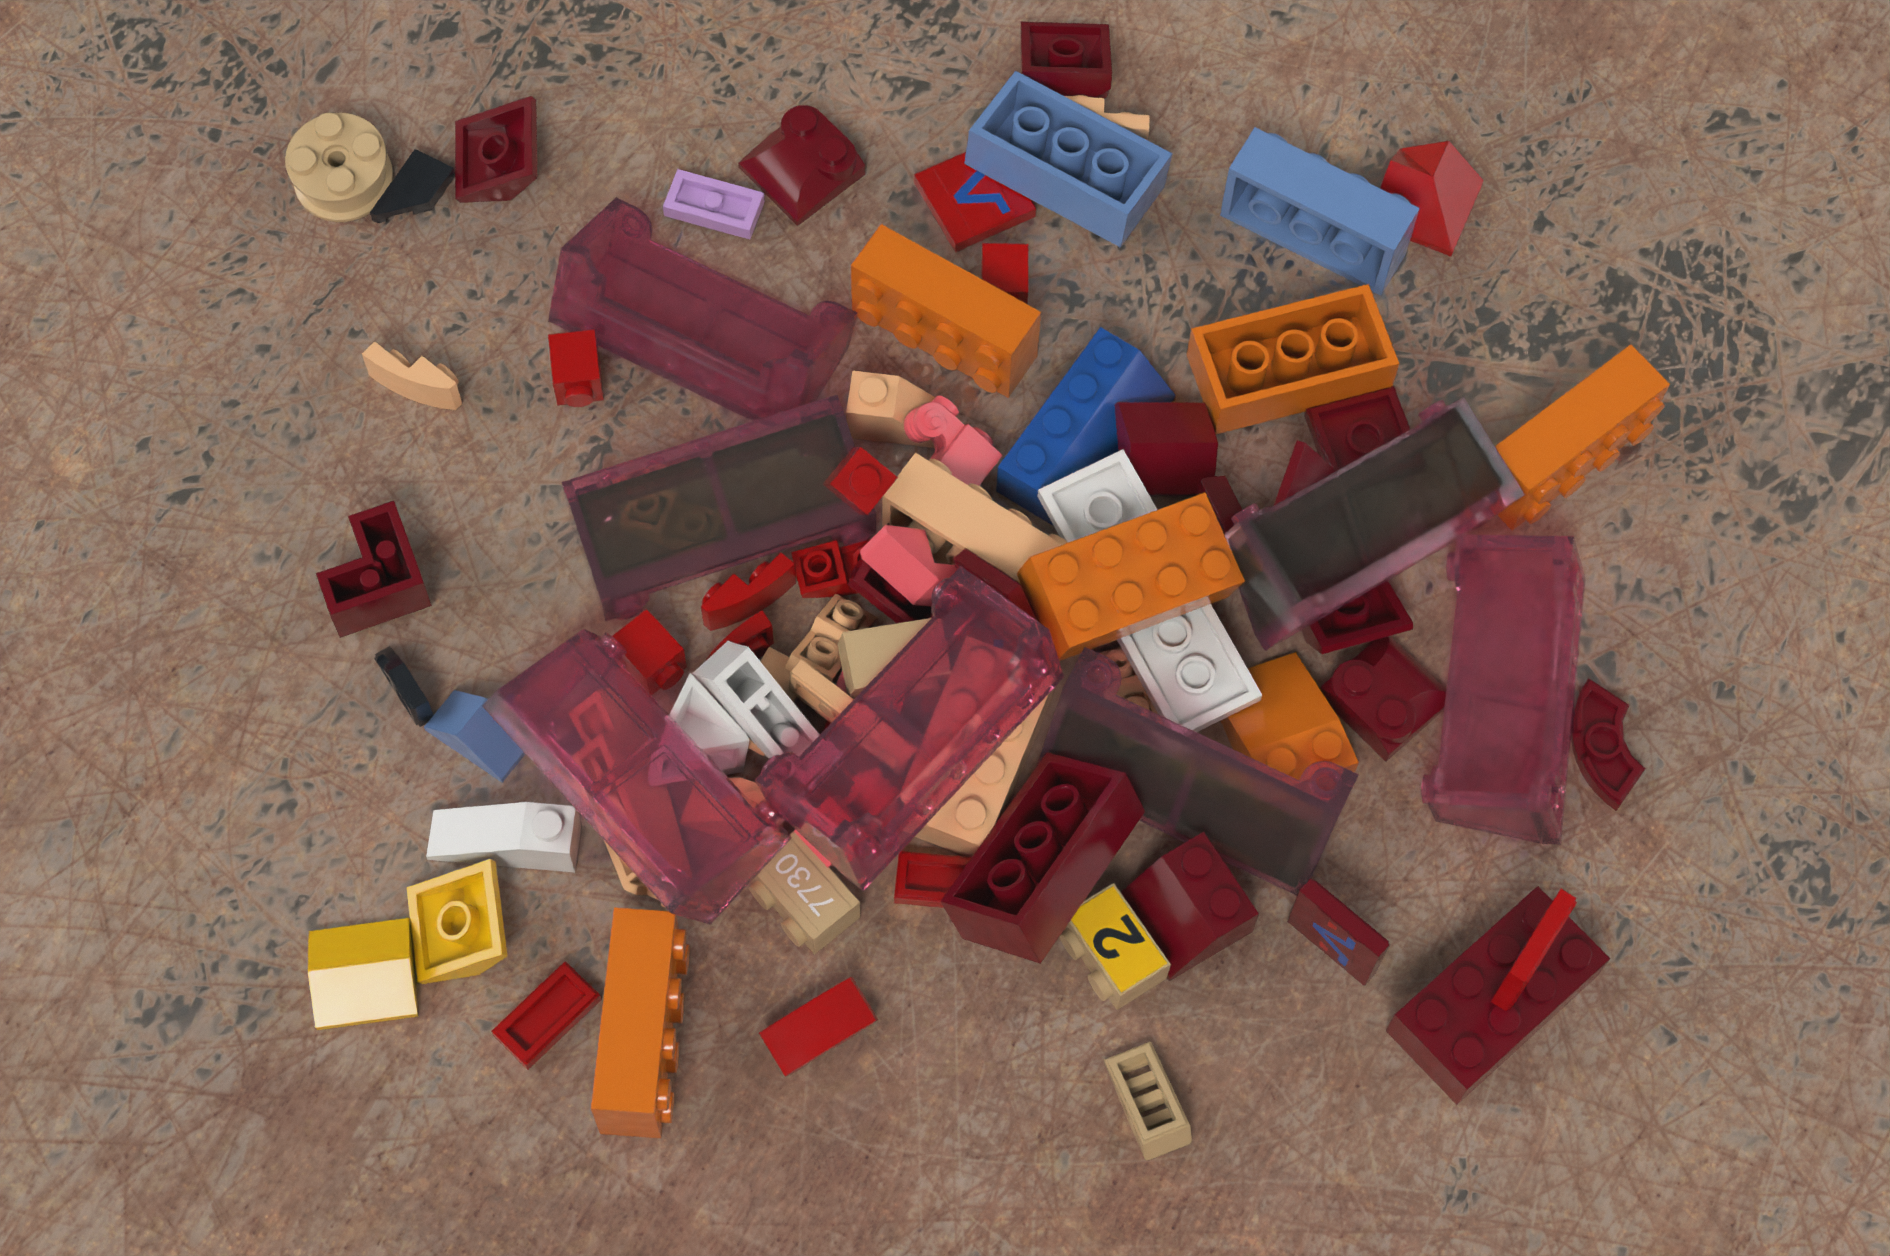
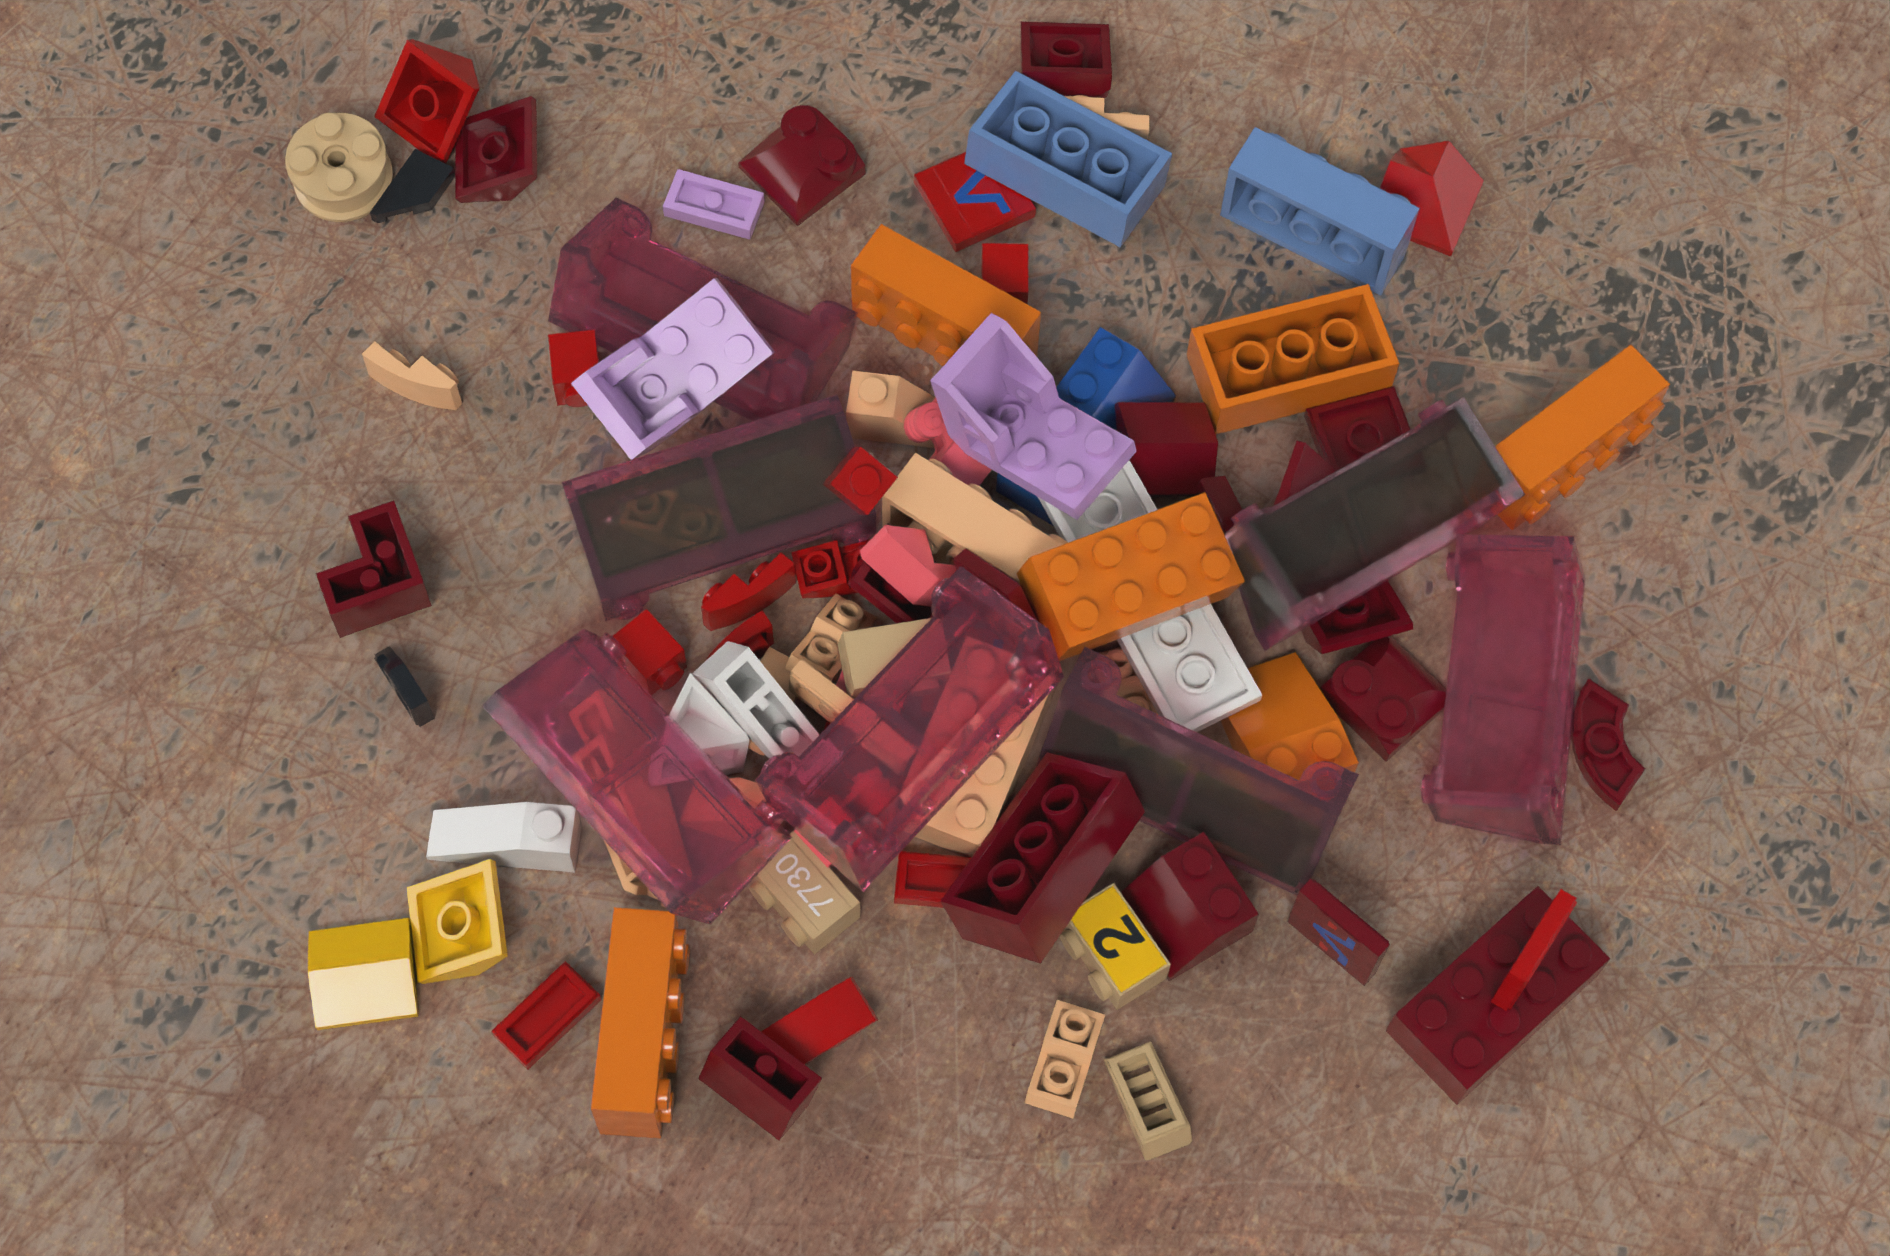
medium blue slope [424,690,532,783] -> none
none -> red slope [374,39,480,164]
none -> lavender bracket [571,278,776,460]
none -> dark red brick [698,1016,822,1141]
none -> lavender bracket [930,313,1137,520]
none -> light nougat slope [1025,1000,1105,1118]

